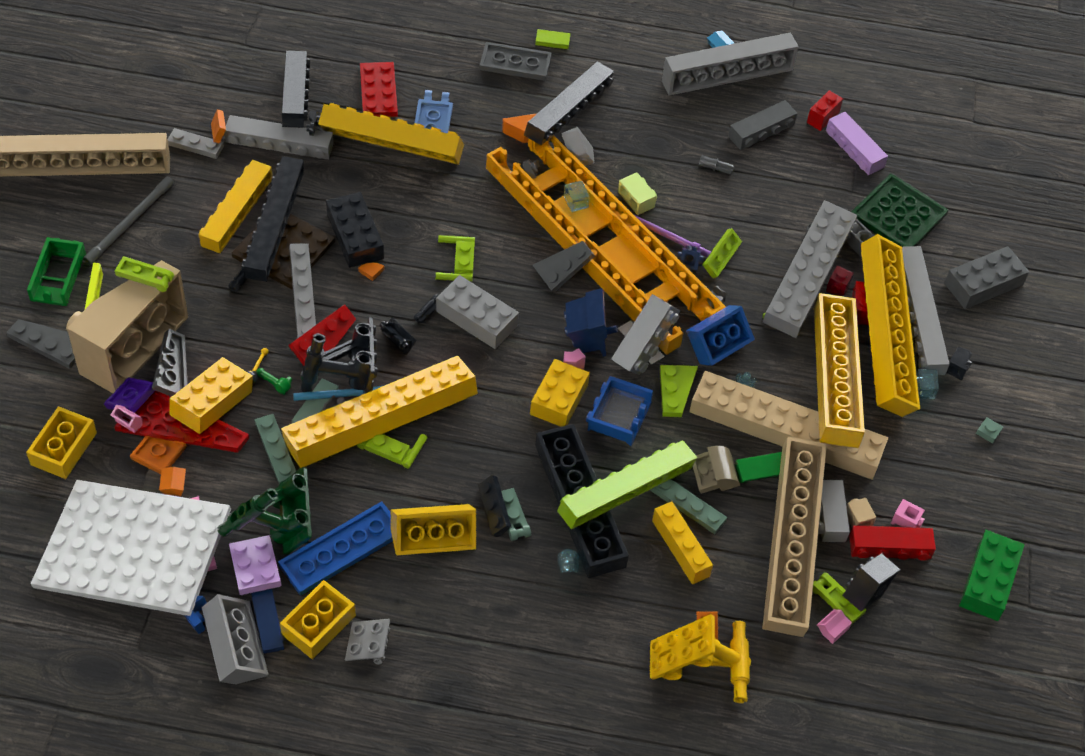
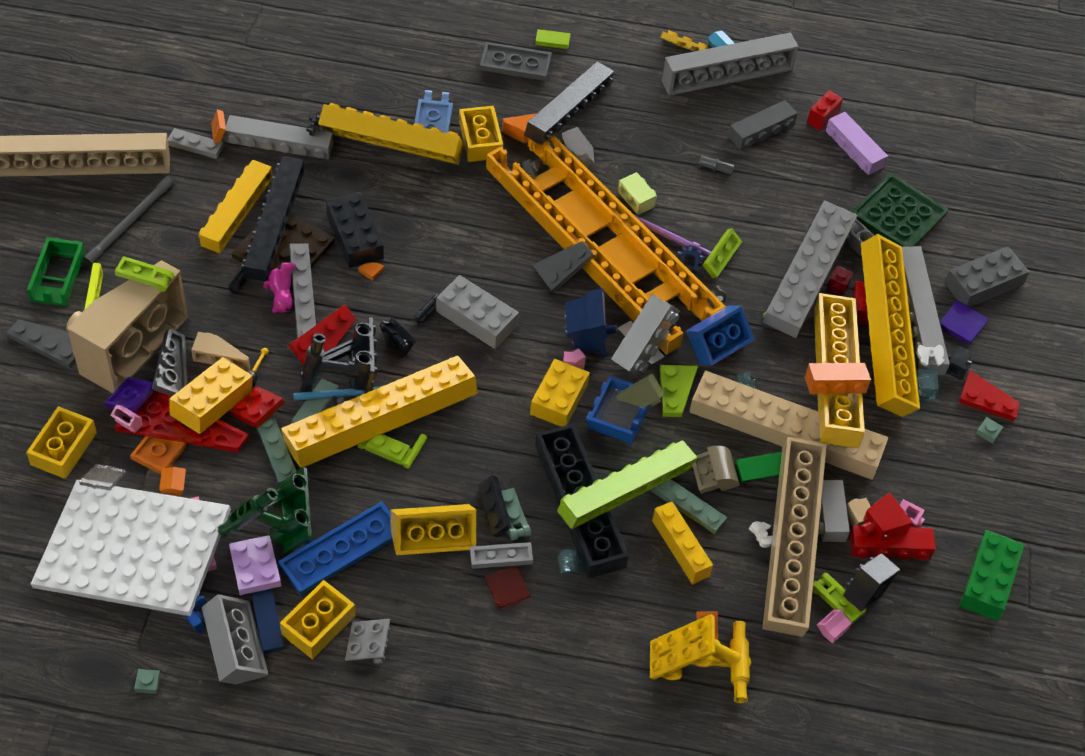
green piece [256,368,293,395] -> none
brick [282,51,310,128] -> none
red plate [360,62,398,117] -> none
lime plate [436,235,475,282] -> none
clear light blue panel [564,181,590,212] -> none
none -> clear piece [79,464,126,491]
none -> sand green plate [134,669,161,694]
none -> tan slope [192,332,250,371]
none -> red plate [229,386,285,428]
none -> dark pink animal [263,263,296,313]
none -> yellow brick [459,106,503,162]
none -> light grey plate [470,542,533,569]
none -> clear red piece [485,566,531,608]
none -> olive slope [616,374,664,407]
none -> yellow wing [660,30,708,52]
none -> white piece [749,521,773,548]
none -> orange brick [804,363,871,394]
none -> red torso [860,493,913,541]
none -> white piece [917,345,944,367]
none -> dark purple tile [940,300,989,345]
none -> red wing [959,370,1020,421]

